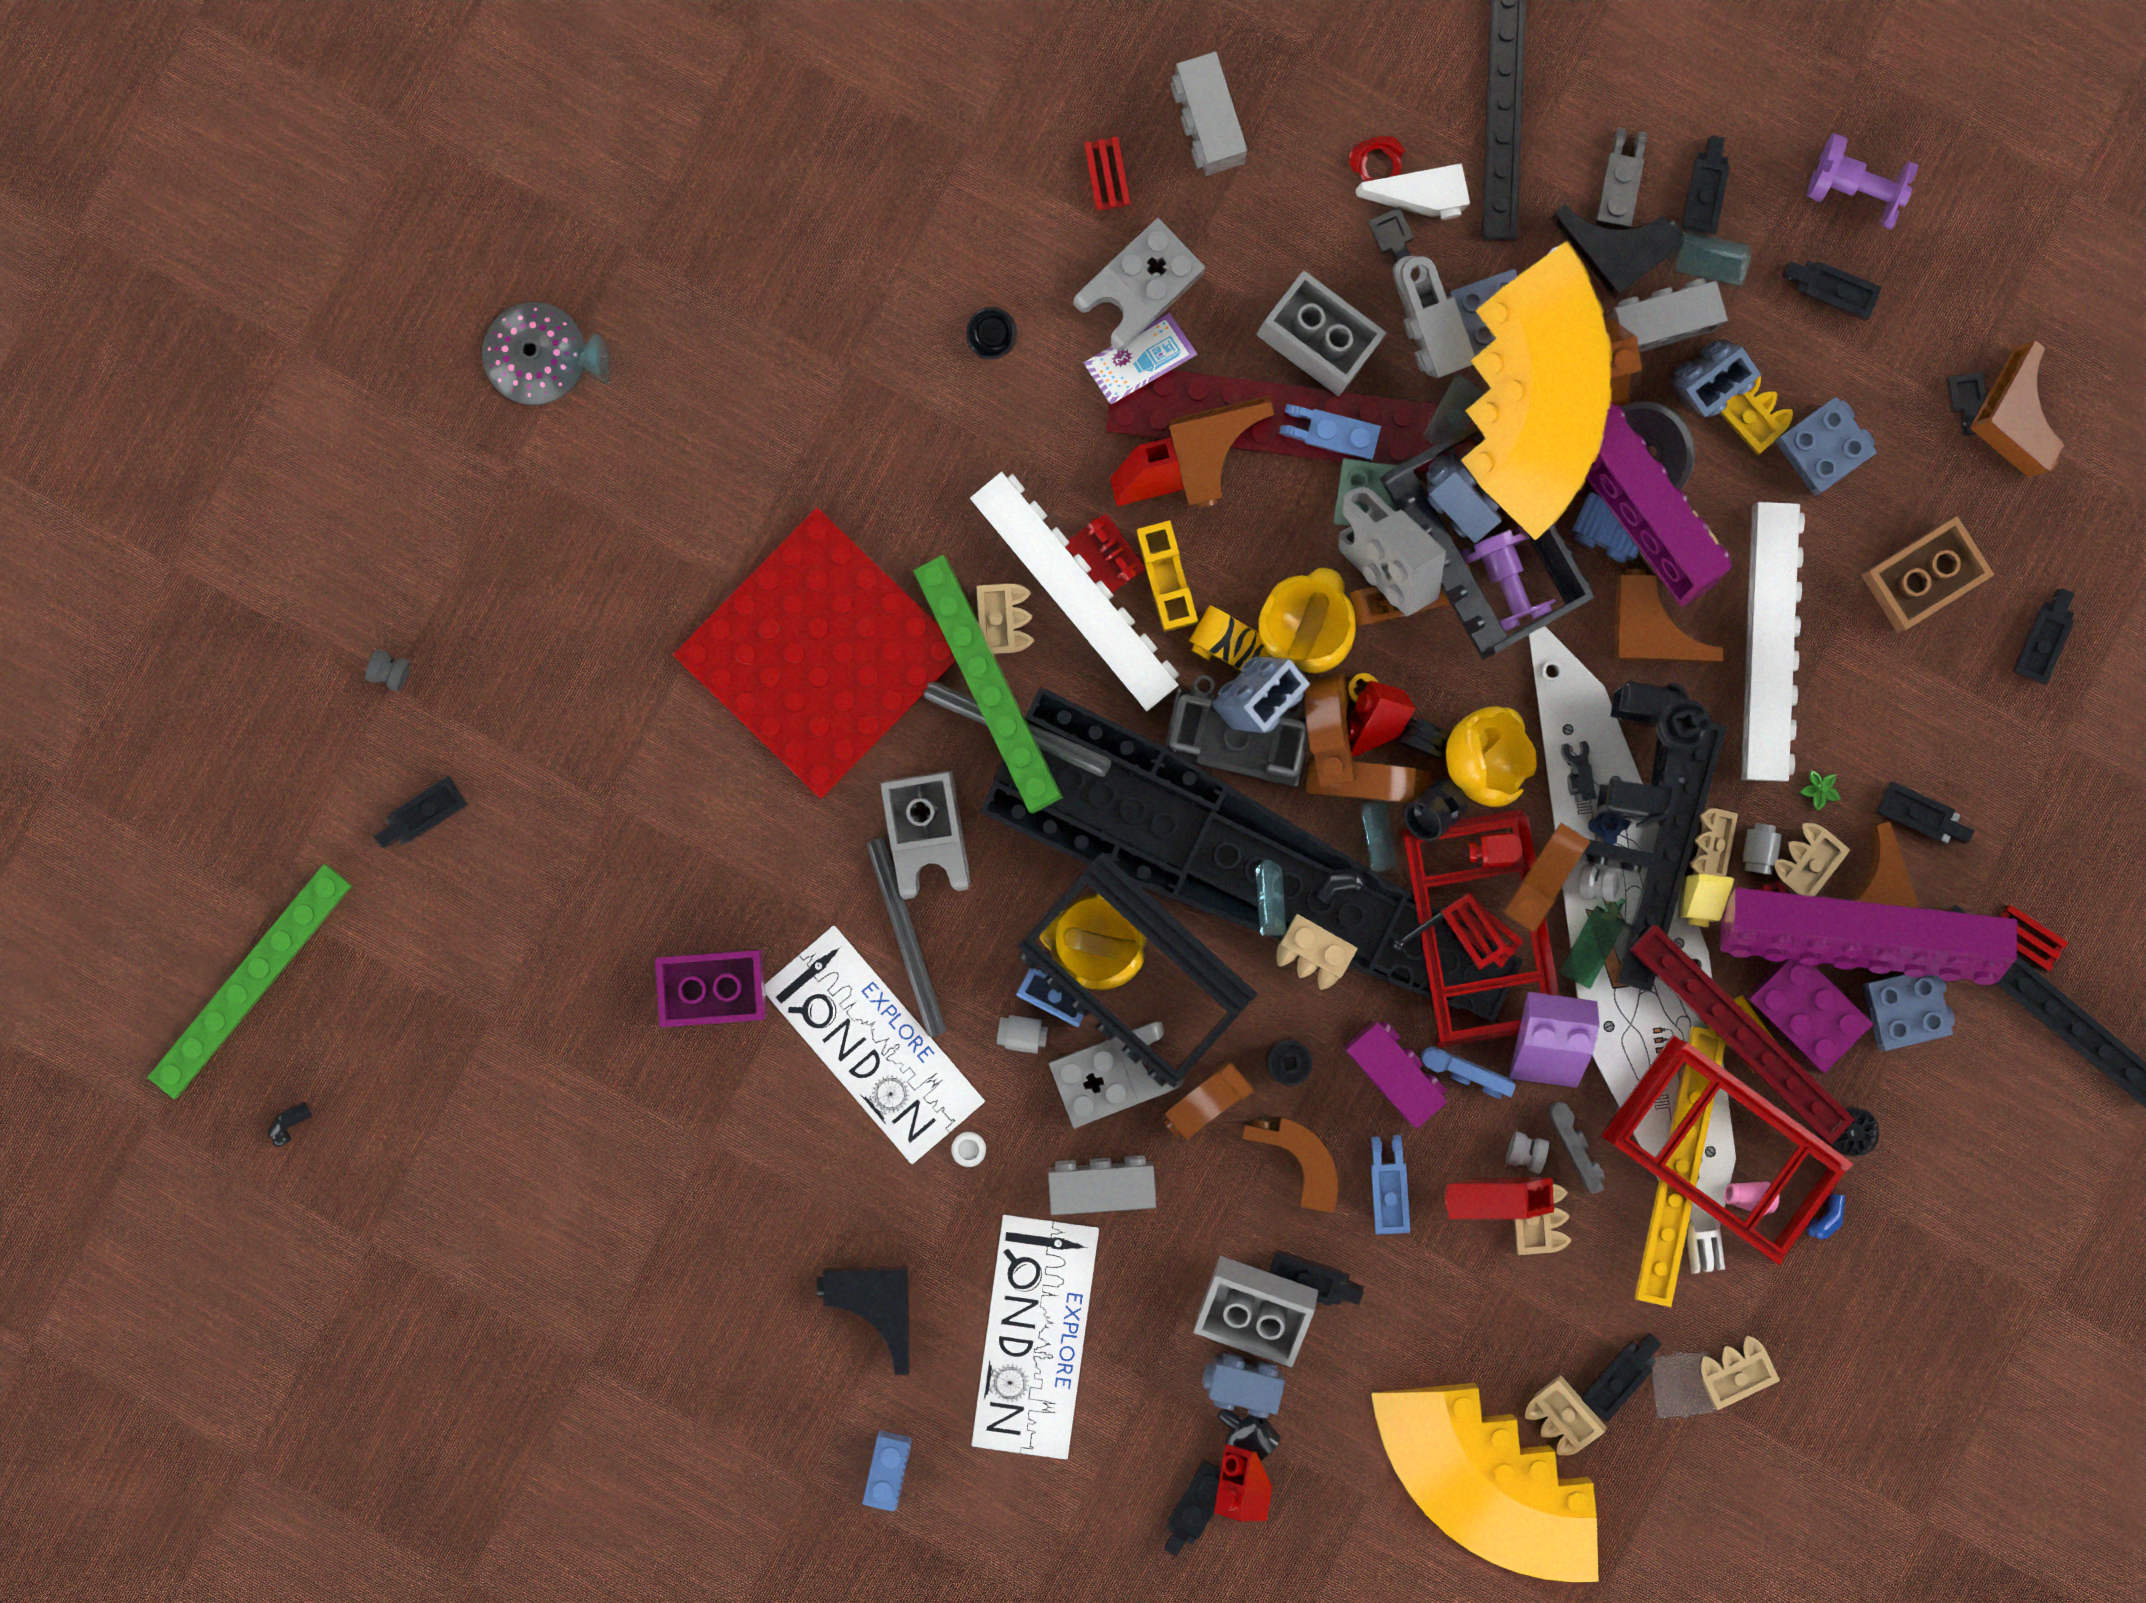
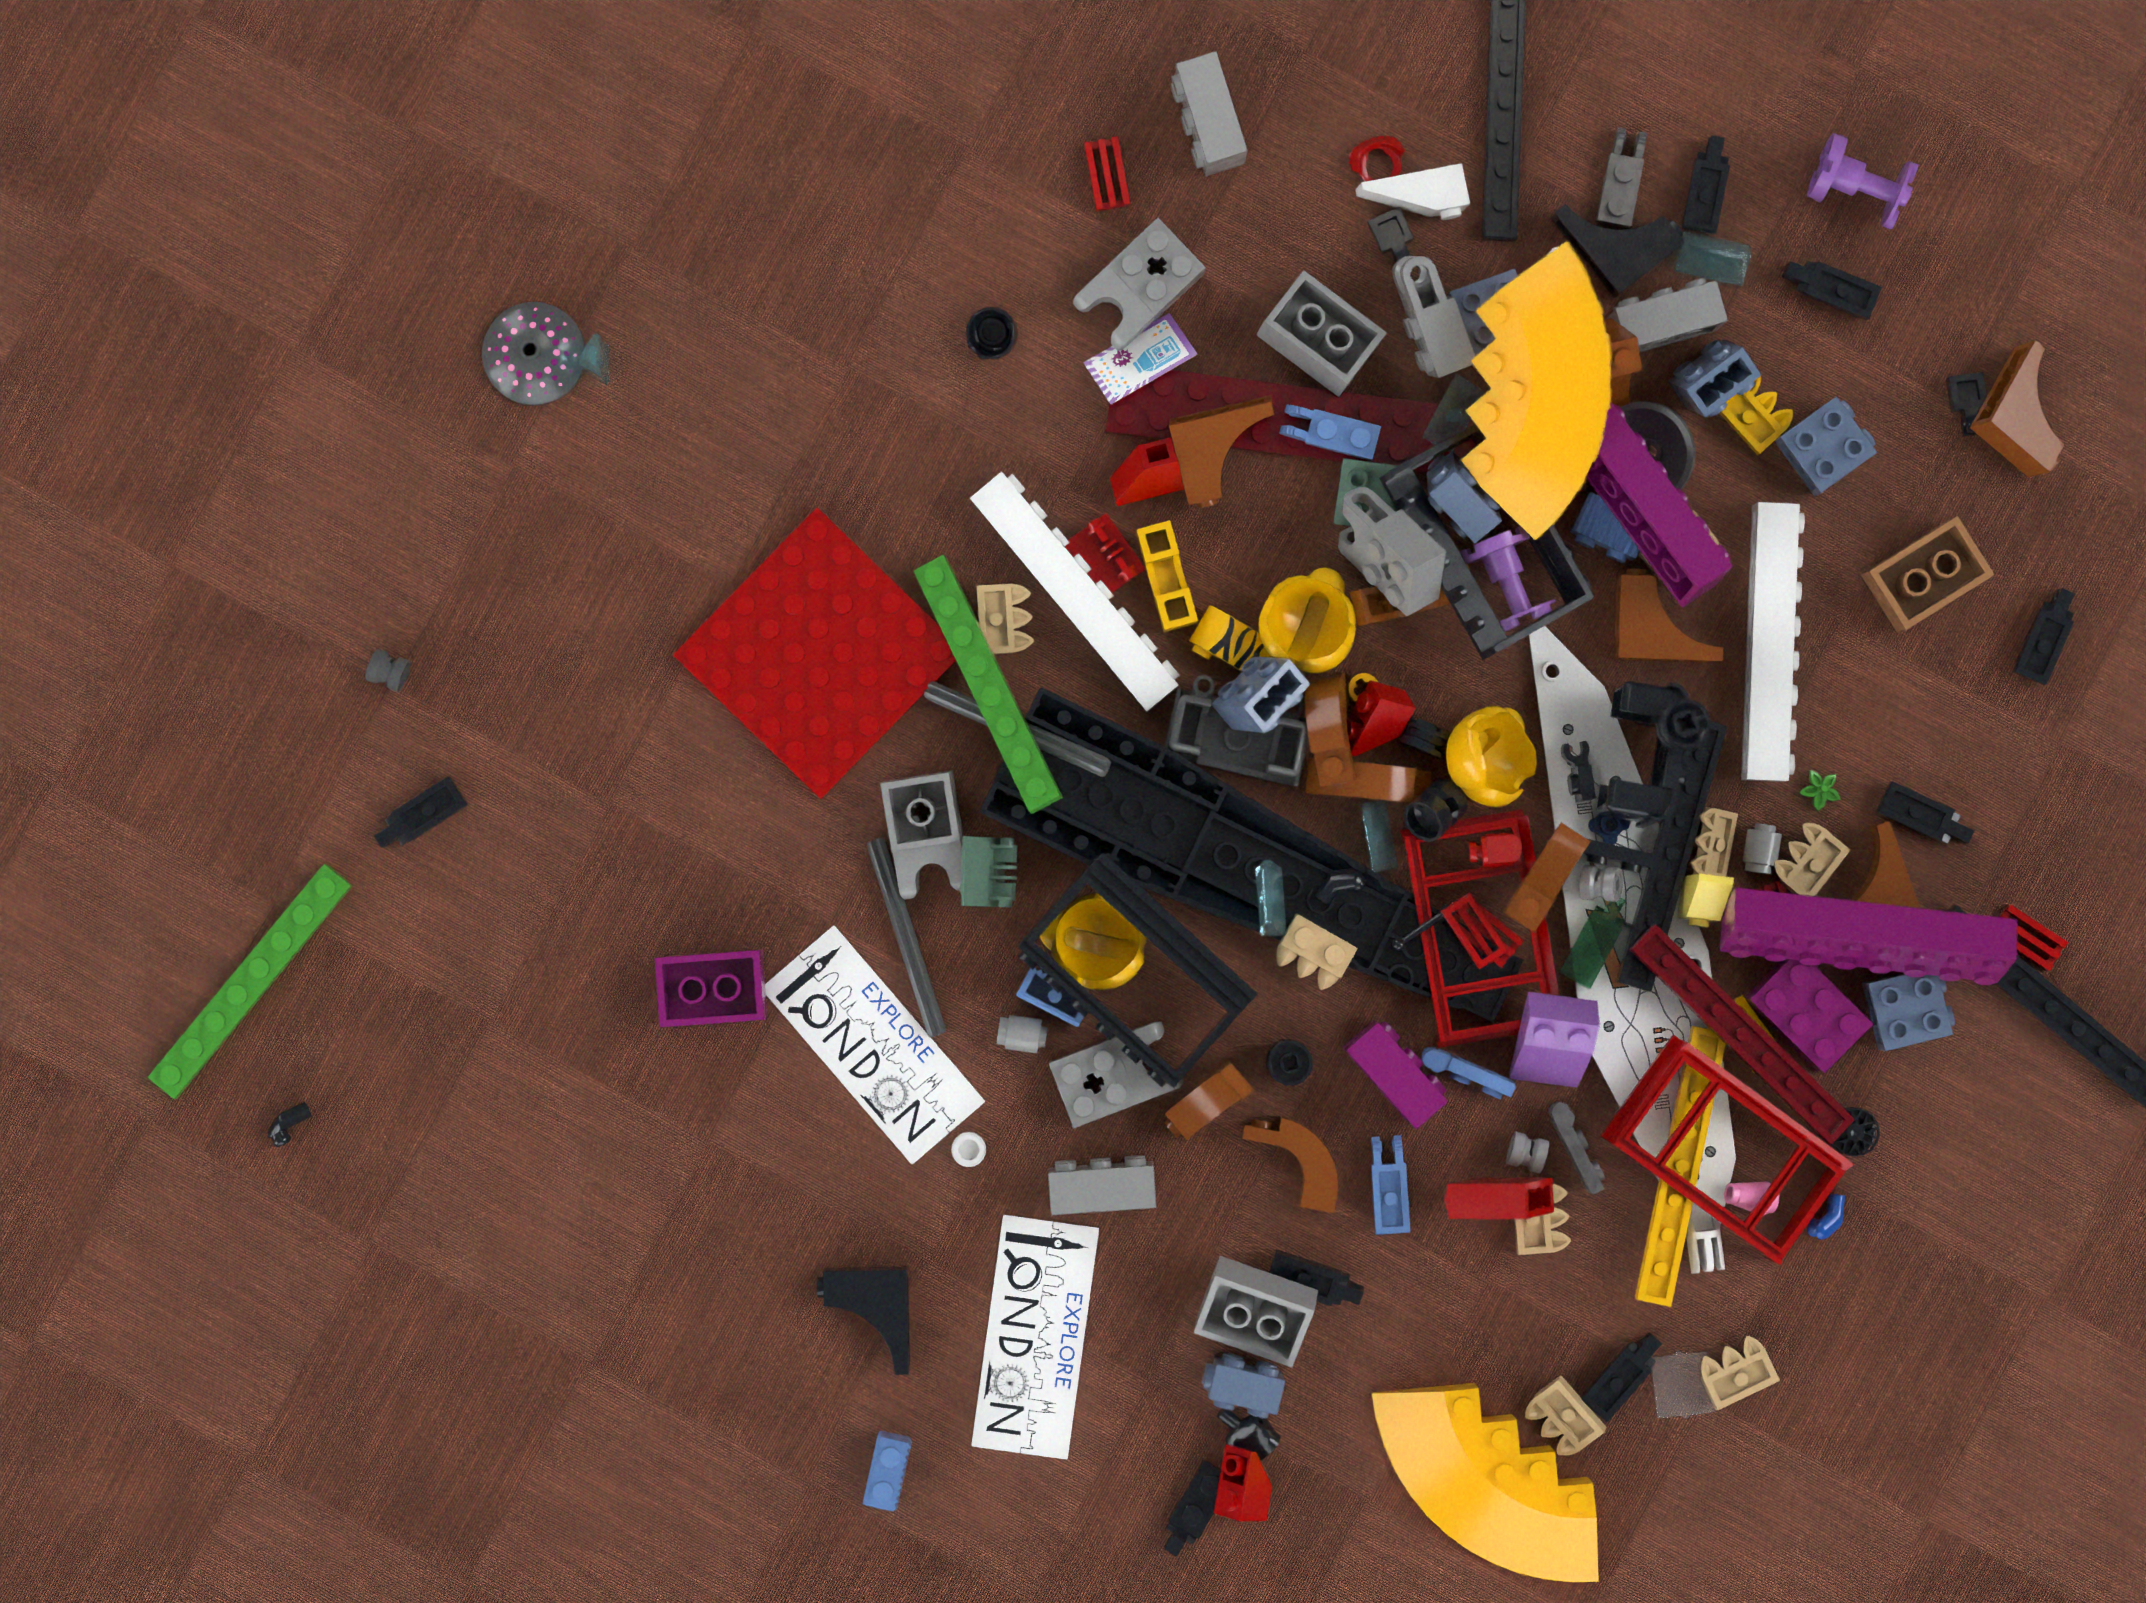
none -> sand green hinge [960,836,1018,907]

